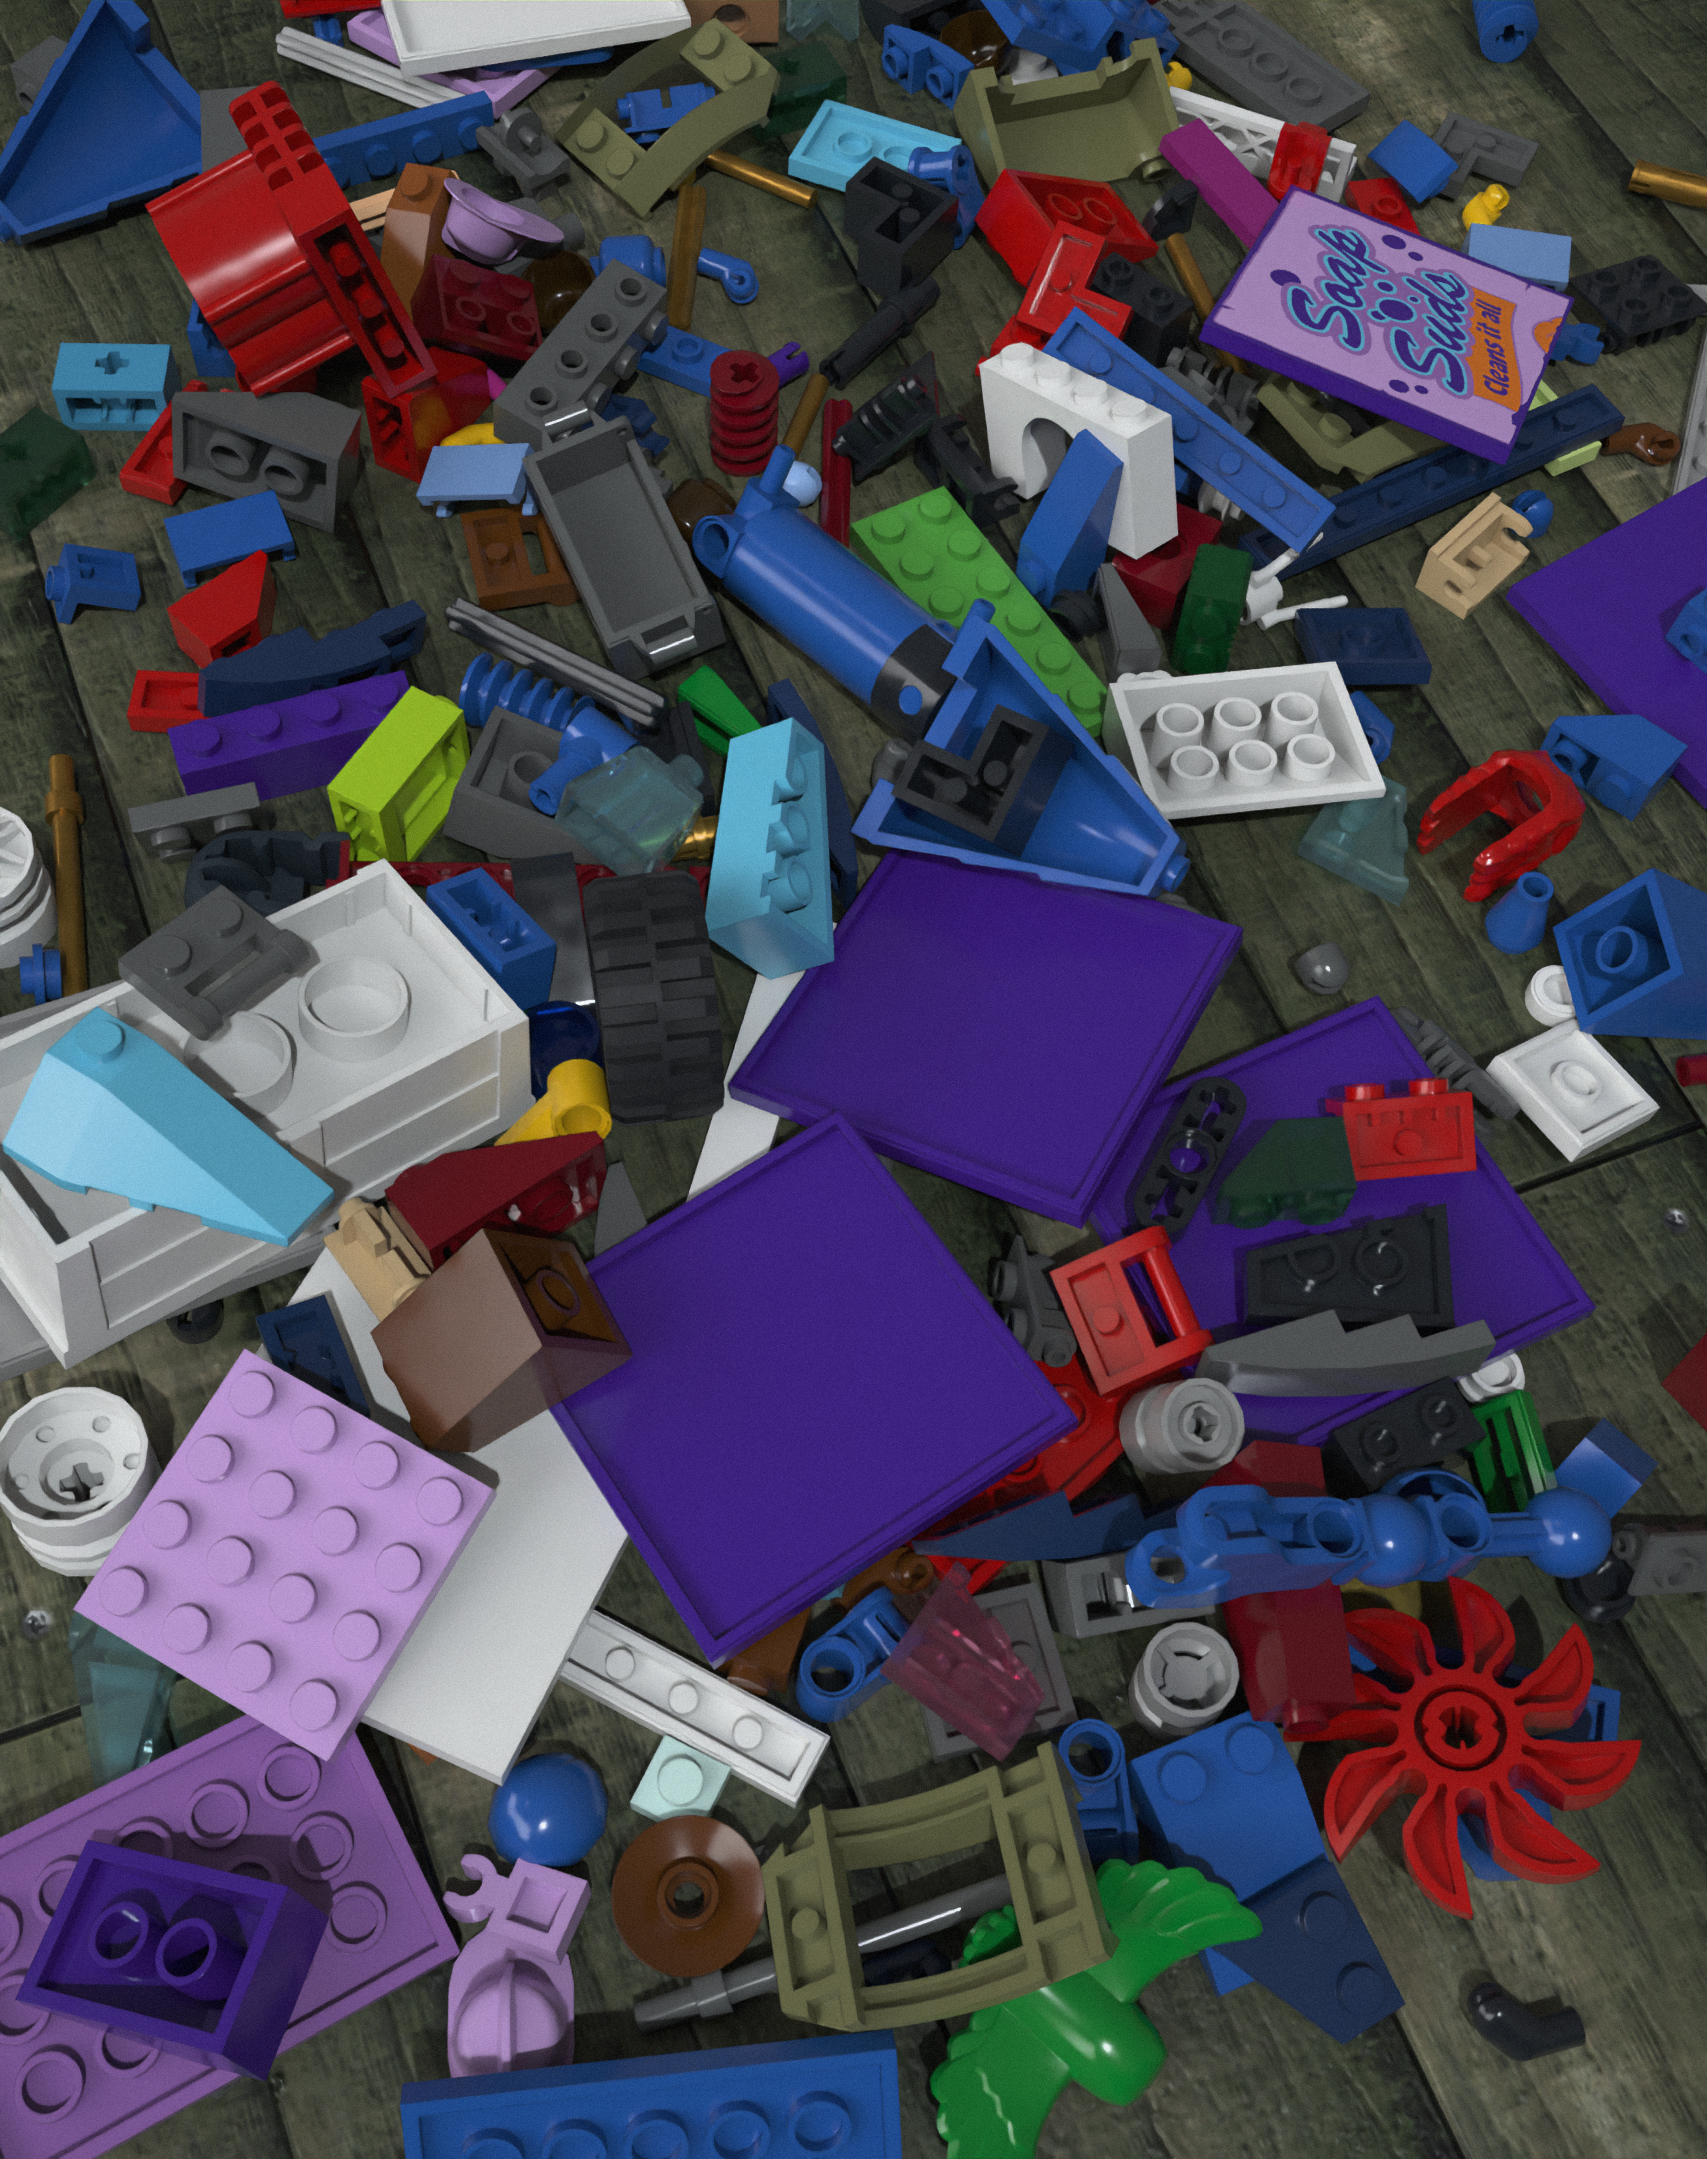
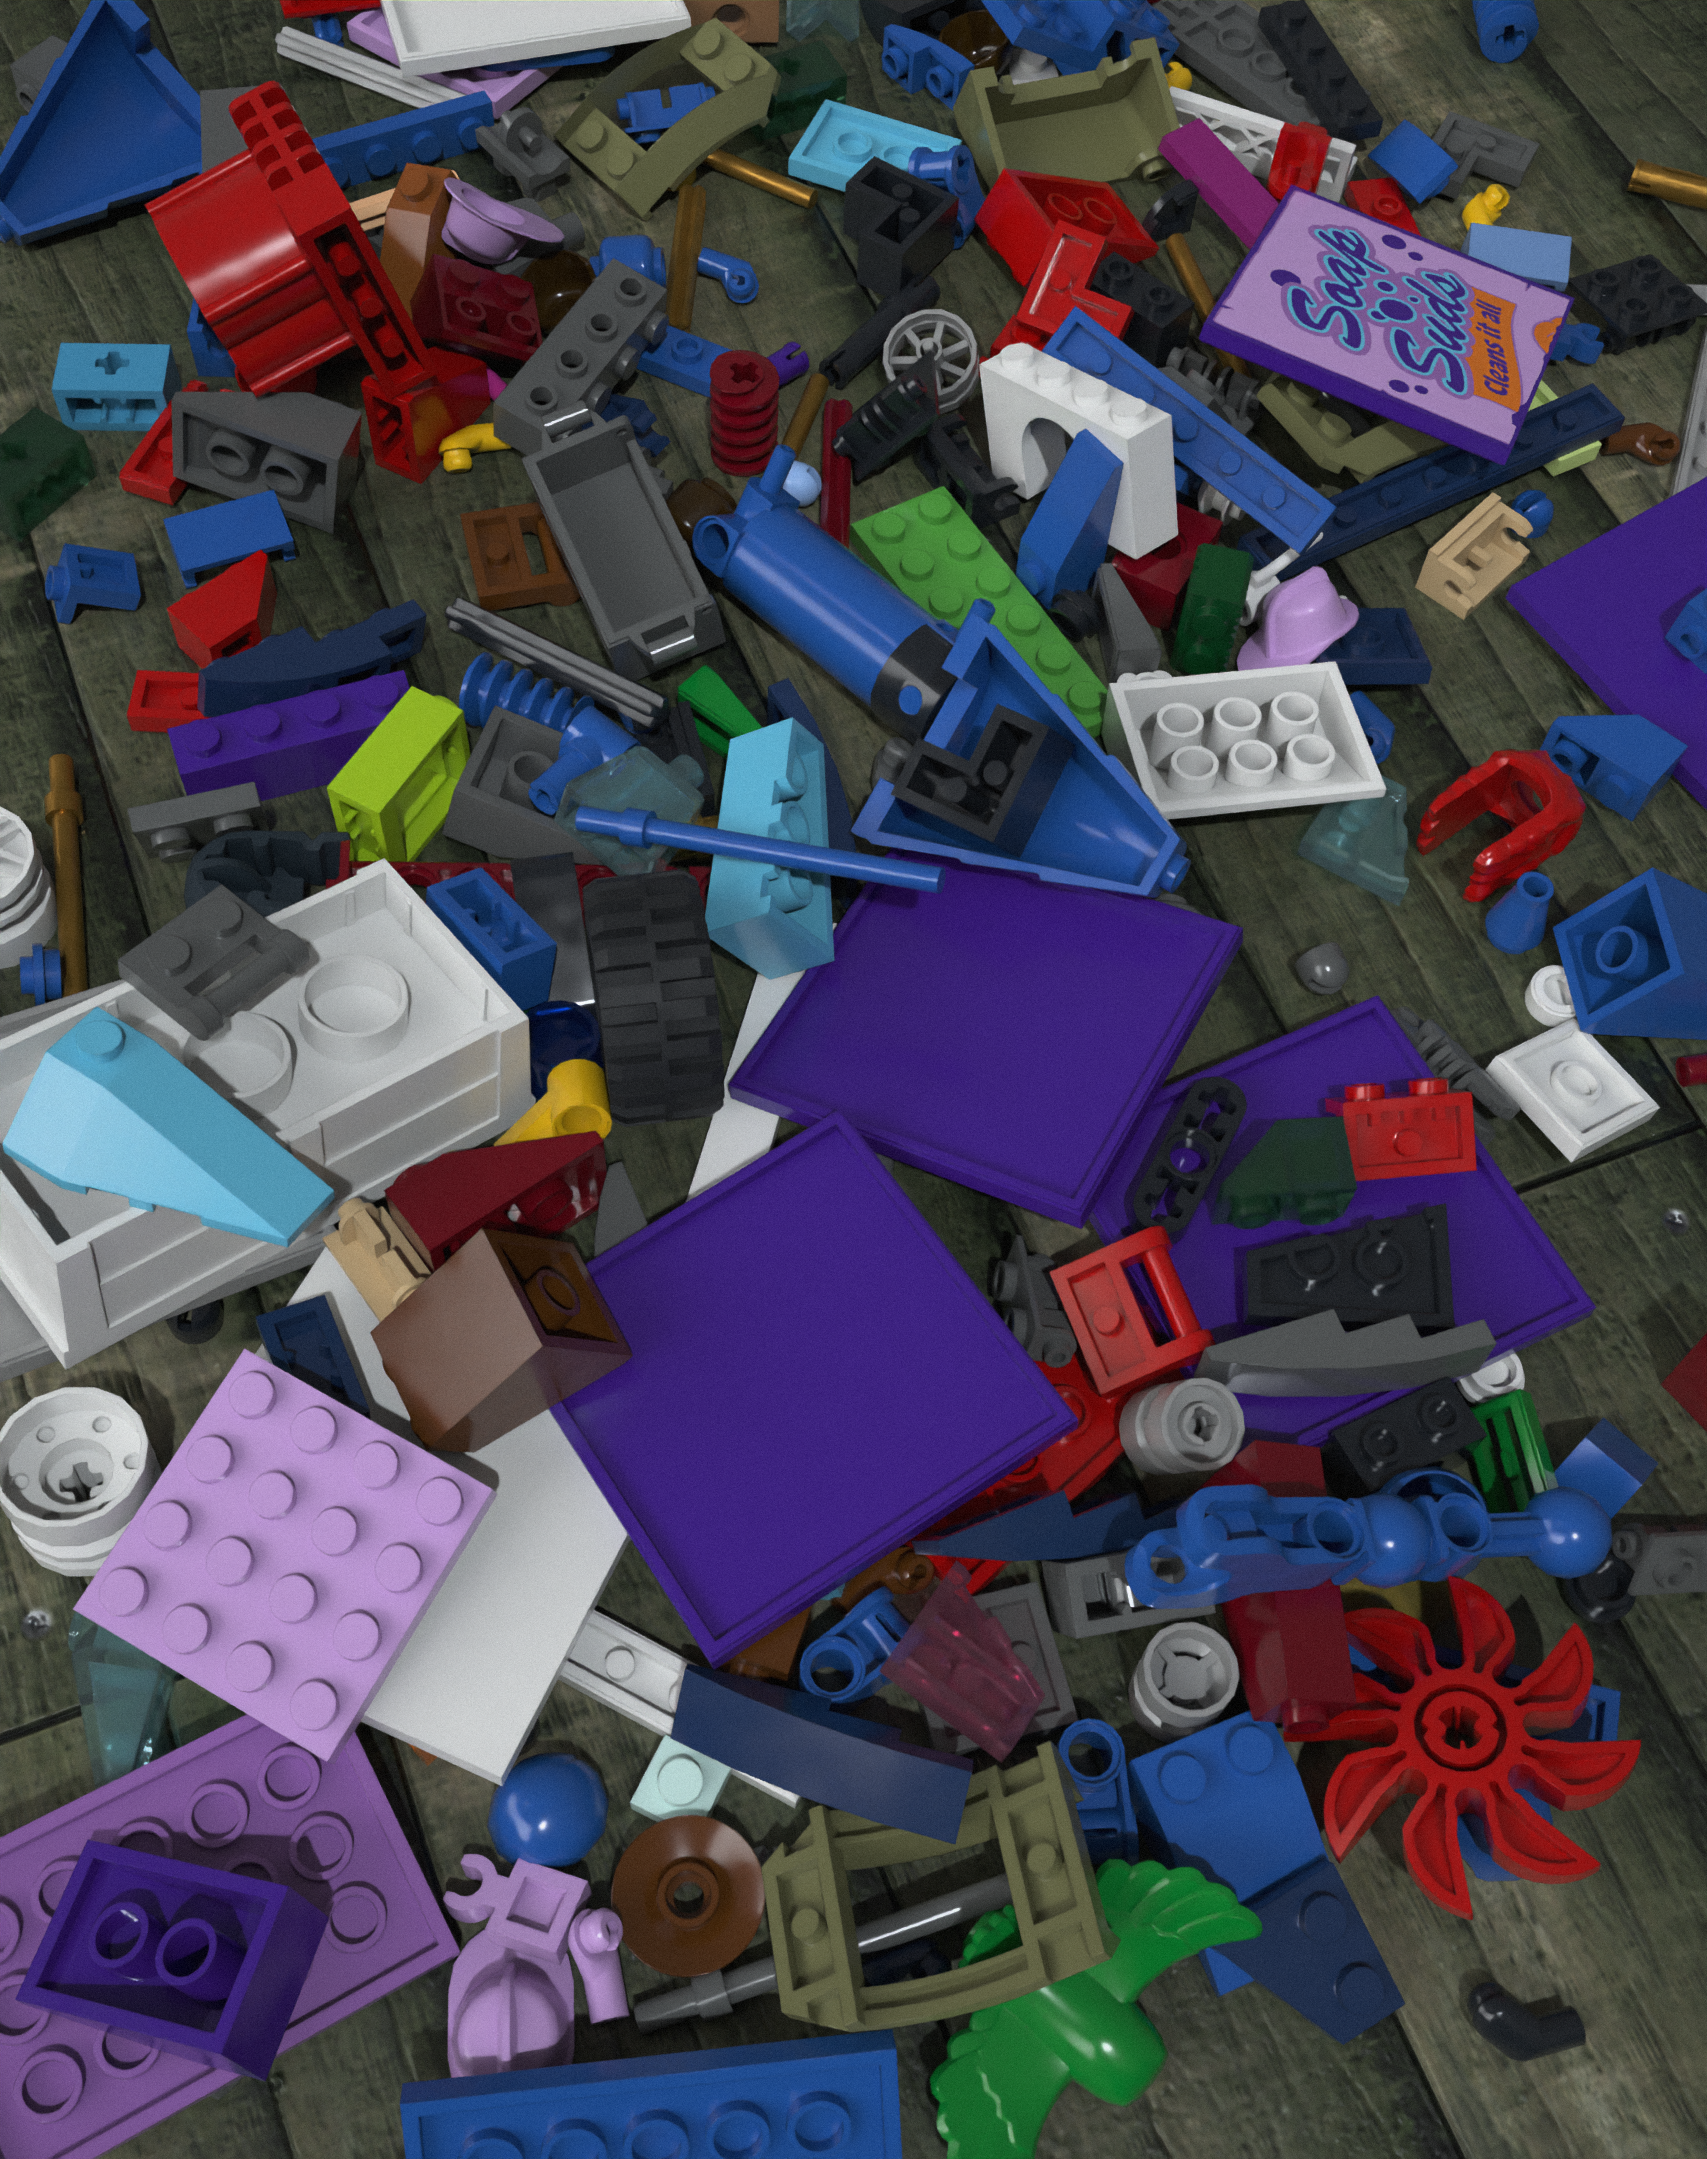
medium blue hinge [416,443,540,517] -> none
none -> lavender arm [567,1907,630,2025]
none -> blue bar [575,806,946,894]
none -> dark blue slope [671,1663,974,1845]
none -> light grey wheel [883,309,980,415]
none -> lavender piece [1236,566,1359,671]
none -> black plate [1257,0,1384,142]

